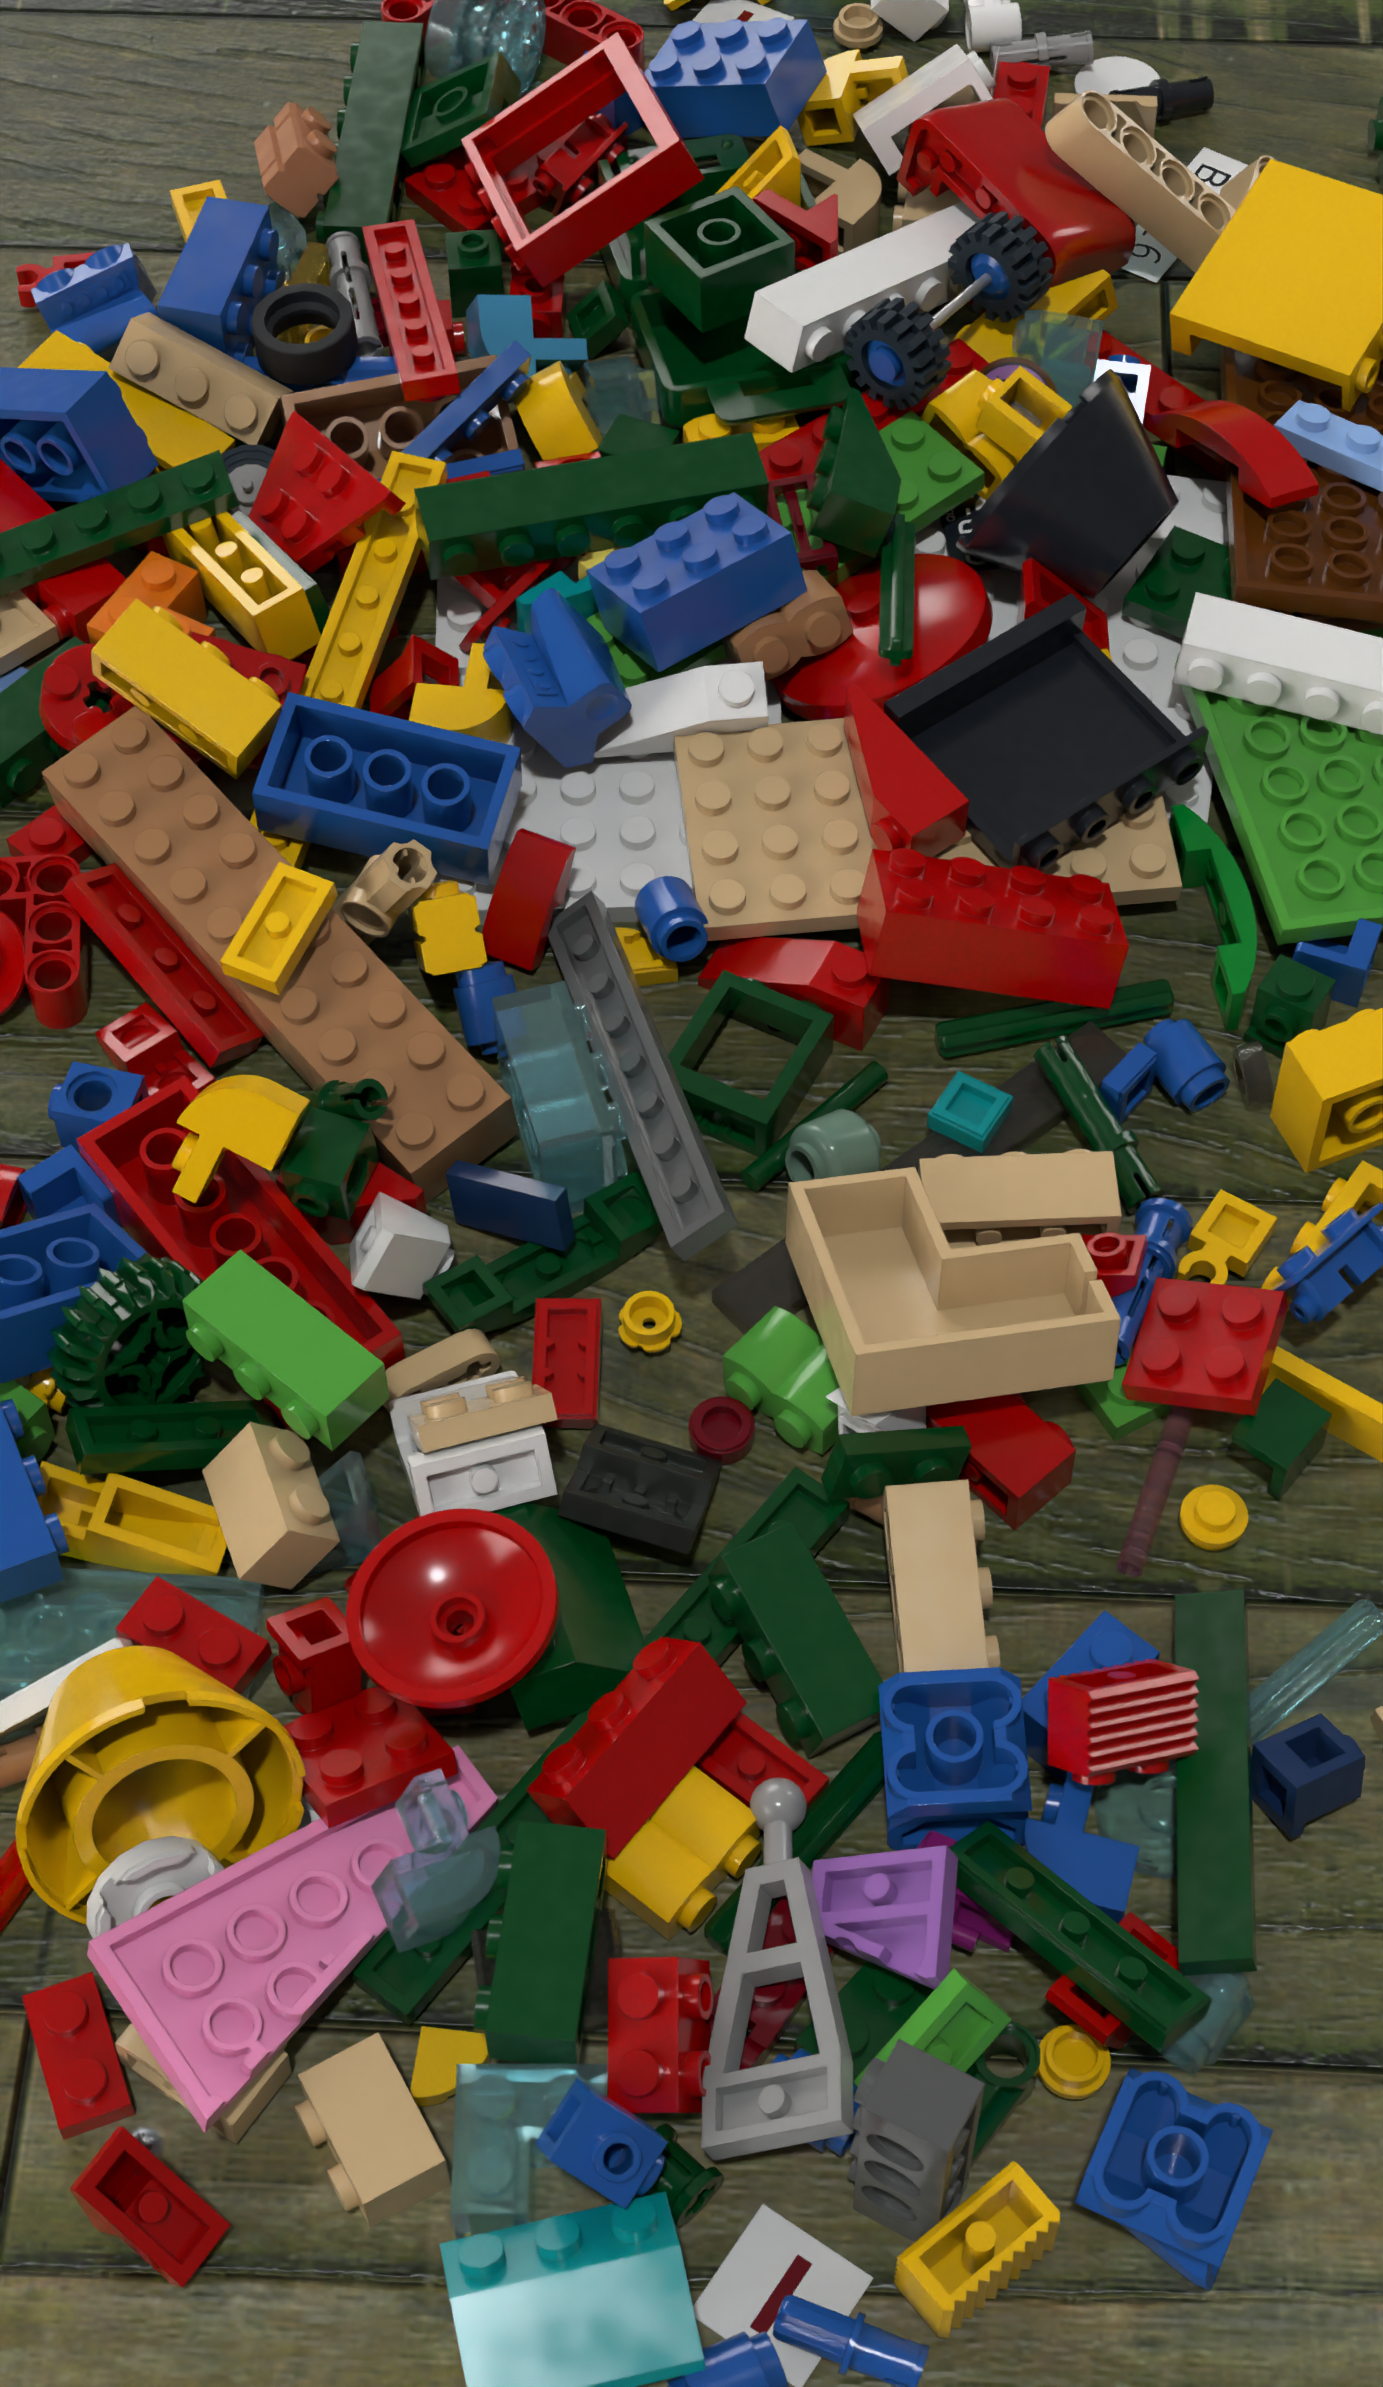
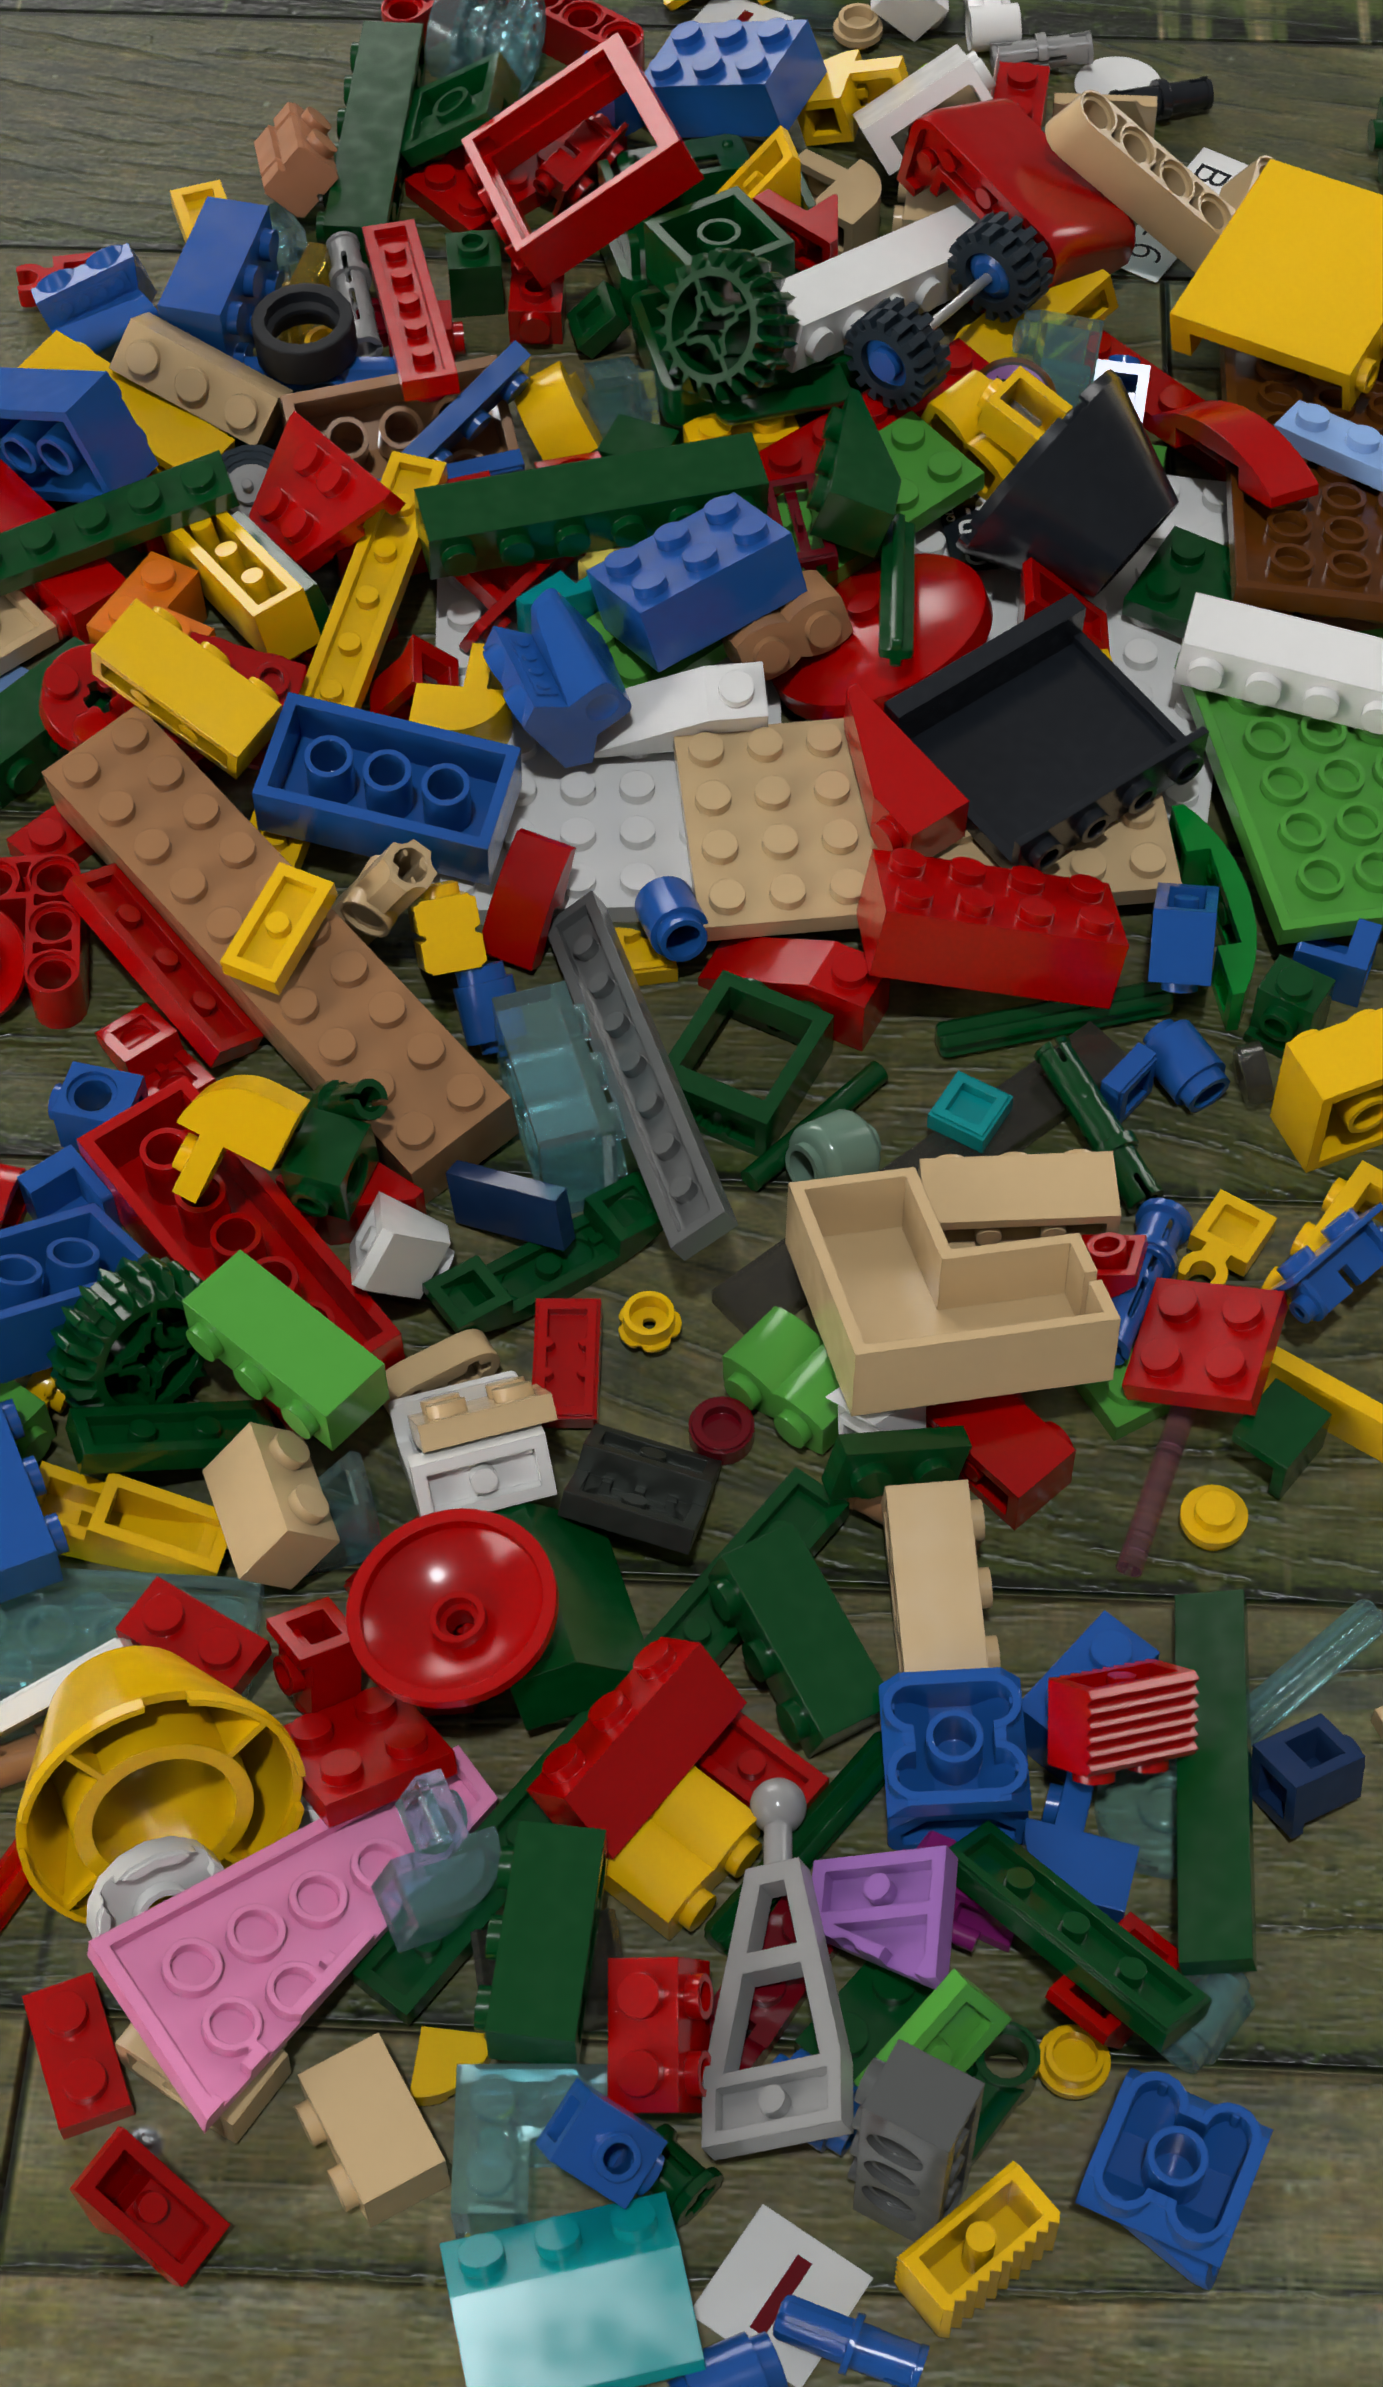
dark azure brick [466,295,588,377] -> none
none -> dark green gear [655,247,800,404]
none -> blue brick [1148,882,1219,993]

